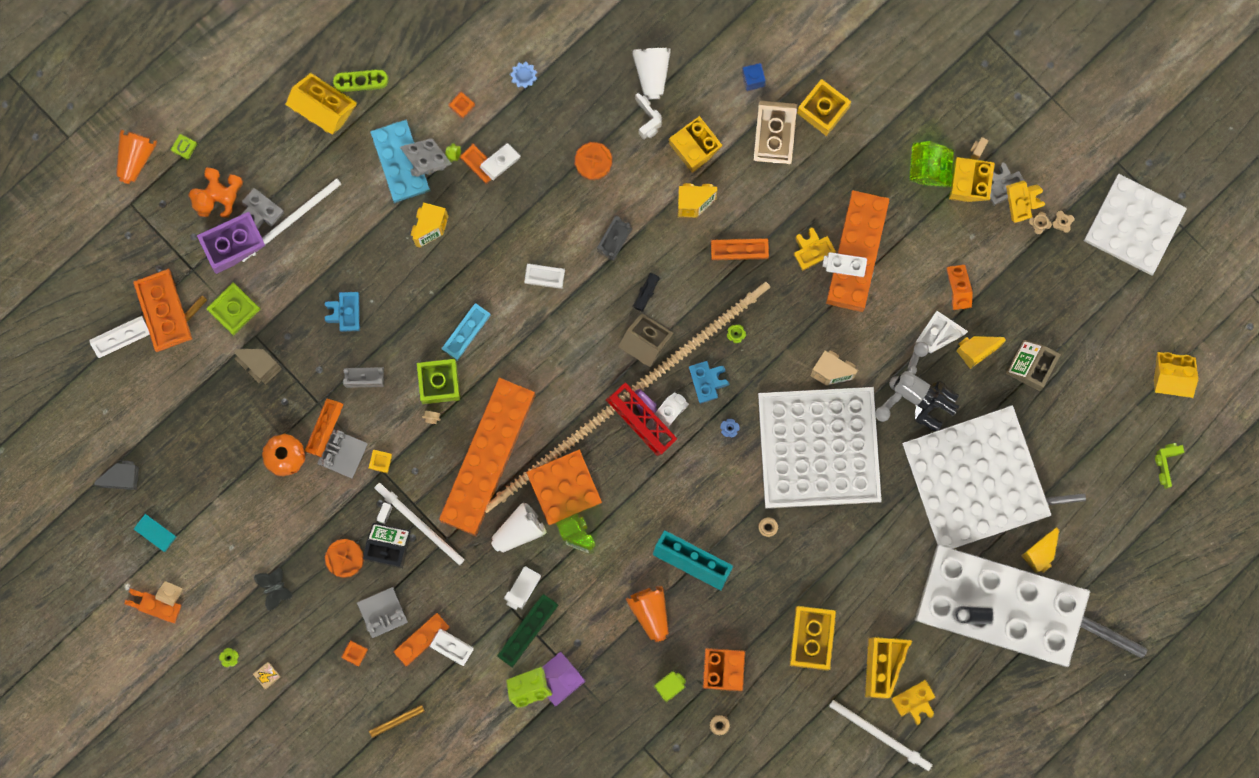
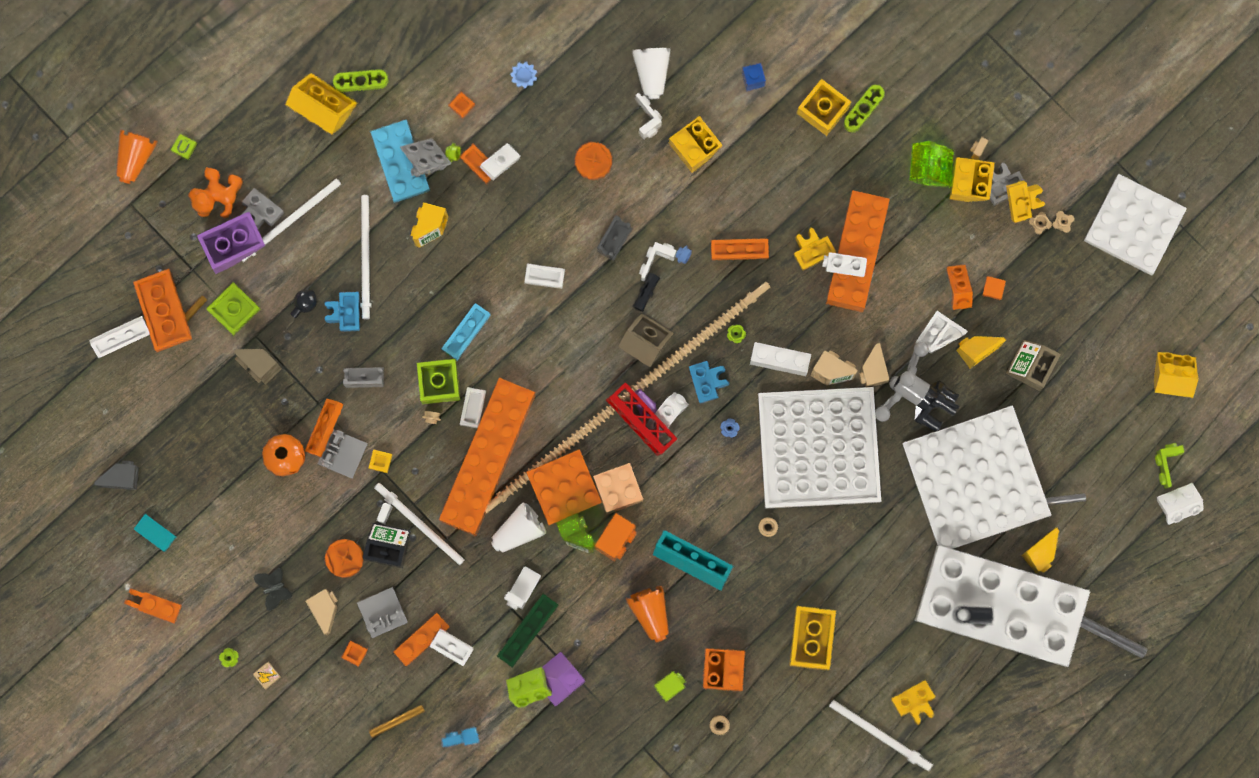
tan plate [155,581,182,606] -> none
yellow slope [678,183,717,217] -> none
tan slope [754,101,798,164] -> none
yellow wedge [865,637,912,699] -> none
none -> black piece [290,290,317,318]
none -> tan slope [306,589,338,636]
none -> white bar [360,195,372,319]
none -> dark azure plate [442,727,479,747]
none -> white tile [460,387,486,429]
none -> light nougat brick [593,463,643,515]
none -> orange brick [595,513,637,562]
none -> white bracket [639,242,677,282]
none -> medium blue plate [675,246,692,264]
none -> white brick [750,342,811,376]
none -> lime beam [844,85,884,132]
none -> tan slope [859,343,890,387]
none -> orange tile [982,276,1006,300]
none -> white bracket [1157,483,1203,524]

